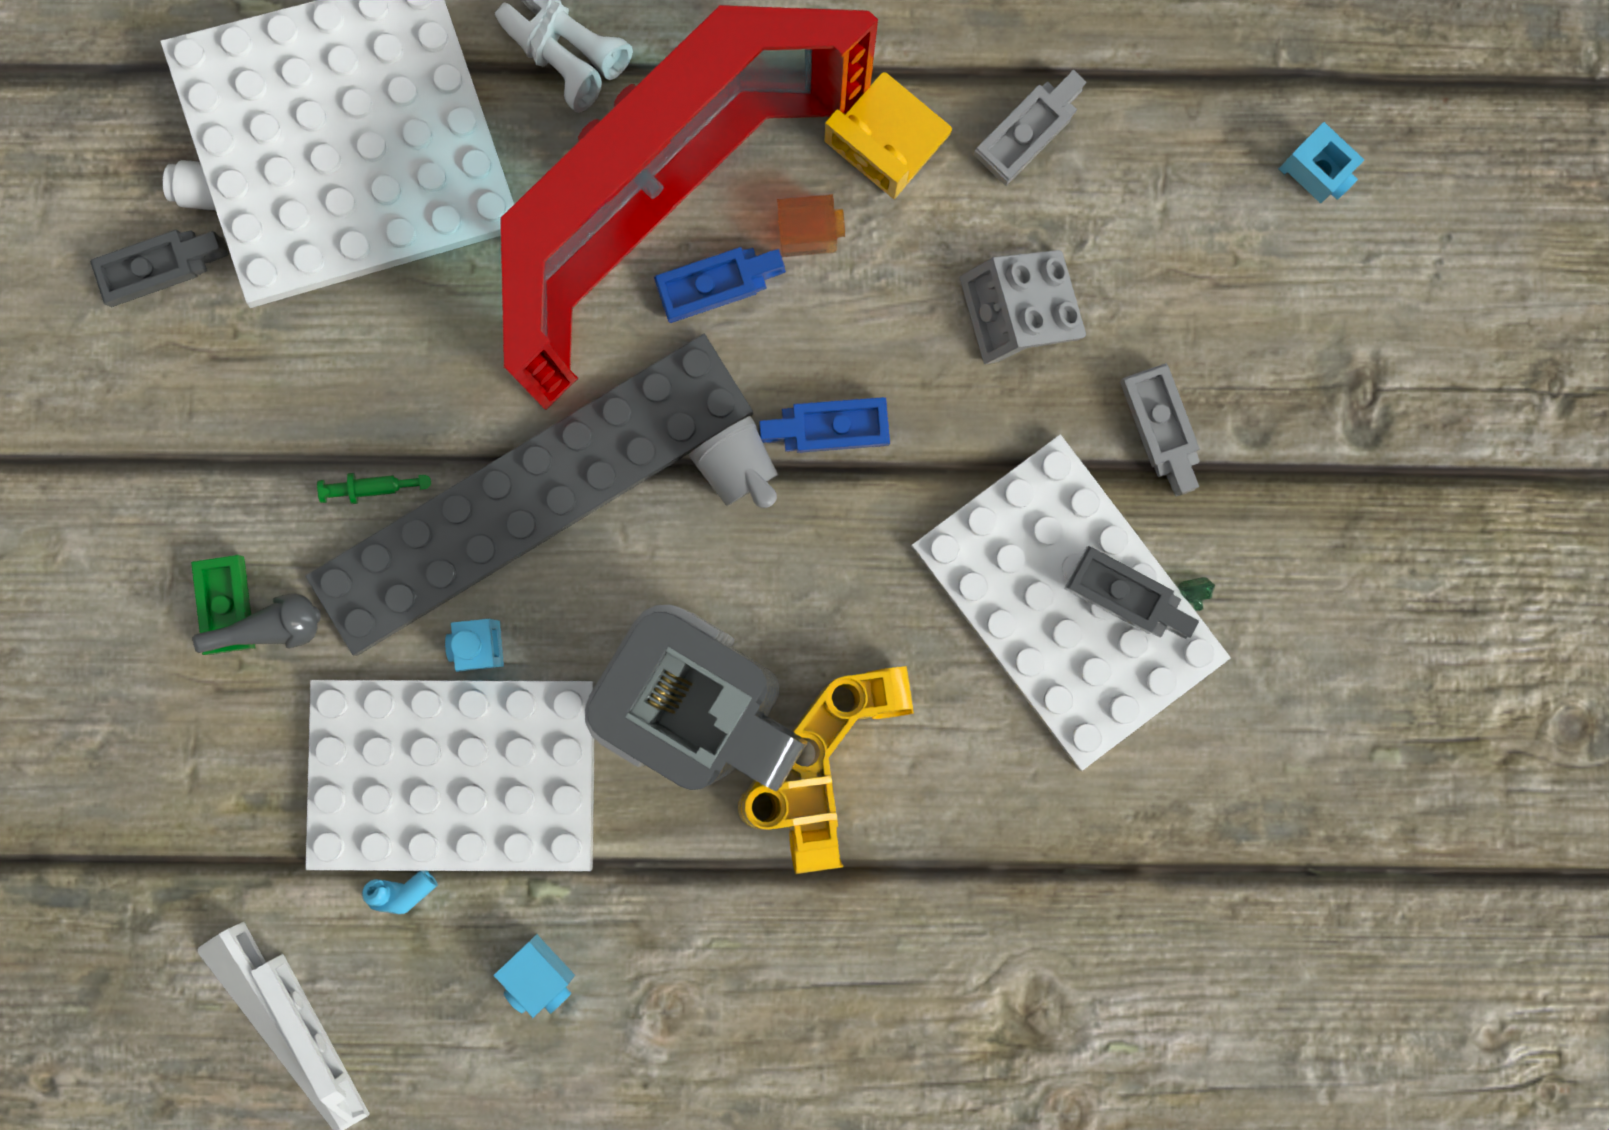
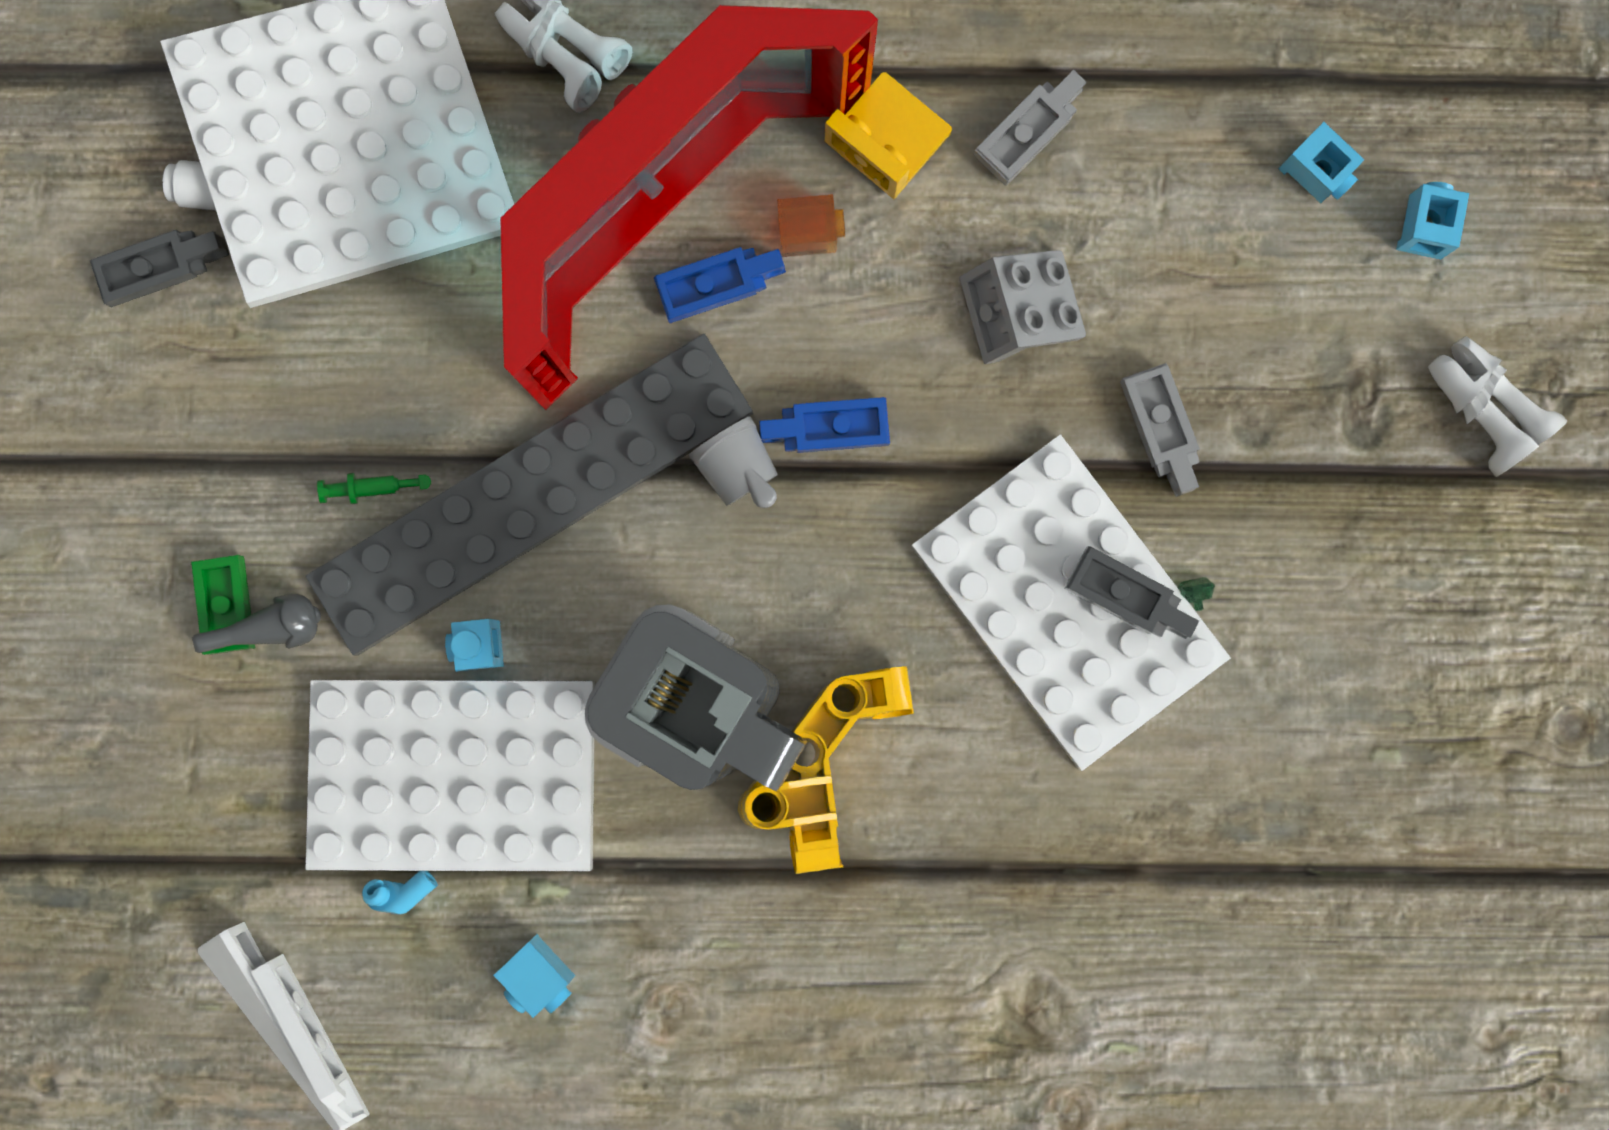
none -> medium azure brick [1396,182,1470,260]
none -> white piece [1428,336,1567,477]

